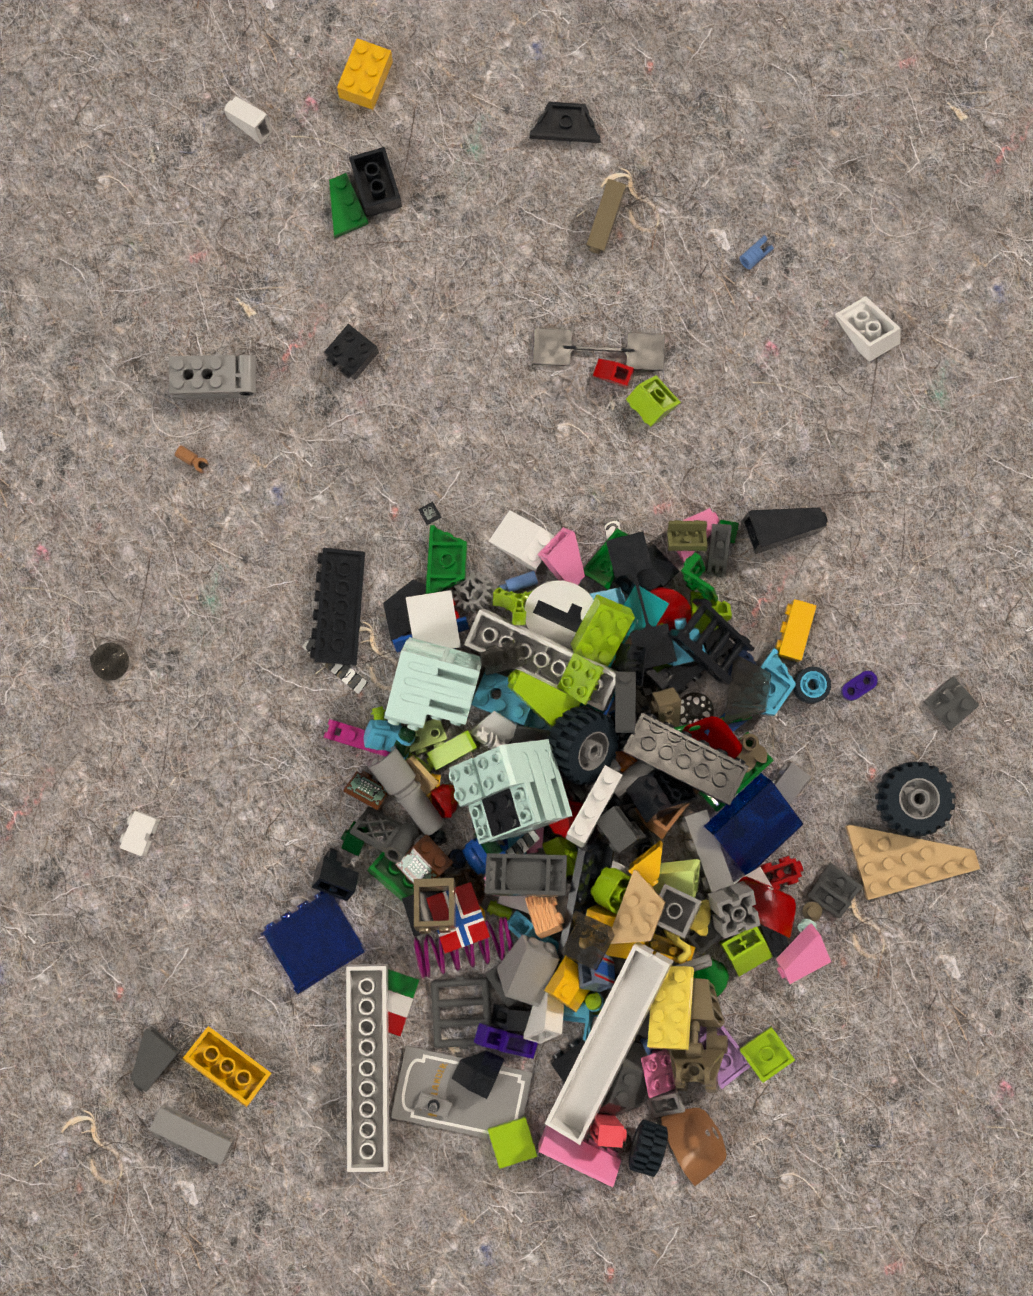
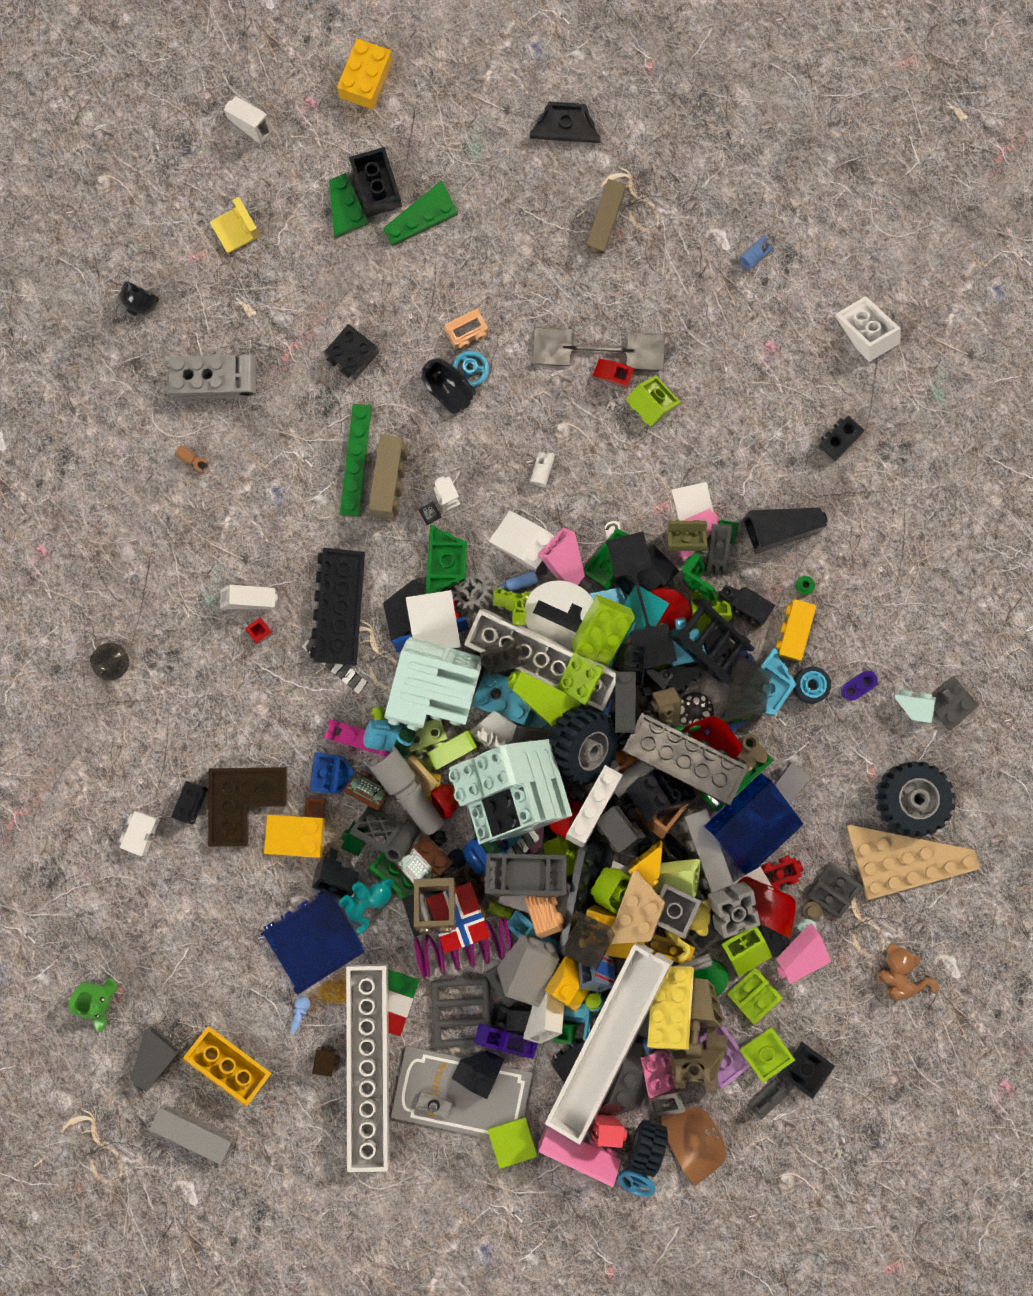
none -> bright green piece [68,978,117,1032]
none -> black cylinder [120,281,160,316]
none -> black window [171,781,208,824]
none -> dark brown plate [208,767,287,847]
none -> light yellow bracket [210,197,260,254]
none -> white slope [220,585,278,610]
none -> red slope [245,617,273,644]
none -> yellow slope [264,815,325,858]
none -> light blue bar [291,996,310,1034]
none -> reddish brown tile [304,797,326,818]
none -> blue slope [309,752,353,794]
none -> dark brown brick [312,1044,340,1077]
none -> clear yellow brick [319,981,346,1003]
none -> teal animal [339,879,393,934]
none -> green plate [340,404,372,517]
none -> dark tan brick [369,434,408,520]
none -> green wing [383,181,458,246]
none -> black hair [421,358,476,414]
none -> white window [434,476,461,513]
none -> light nougat window [444,308,488,350]
none -> medium azure piece [452,351,489,387]
none -> white hinge [530,452,555,487]
none -> green slope [553,1022,578,1045]
none -> dark azure piece [618,1170,656,1197]
none -> black hat [659,833,688,863]
none -> white sticker [672,482,714,521]
none -> black hinge [719,585,776,627]
none -> lime slope [727,968,783,1026]
none -> dark grey hinge [748,1078,789,1120]
none -> black slope [779,1041,835,1099]
none -> green plate [795,576,815,595]
none -> black brick [819,415,865,462]
none -> medium nougat animal [876,943,939,1001]
none -> light aqua slope [895,689,936,723]

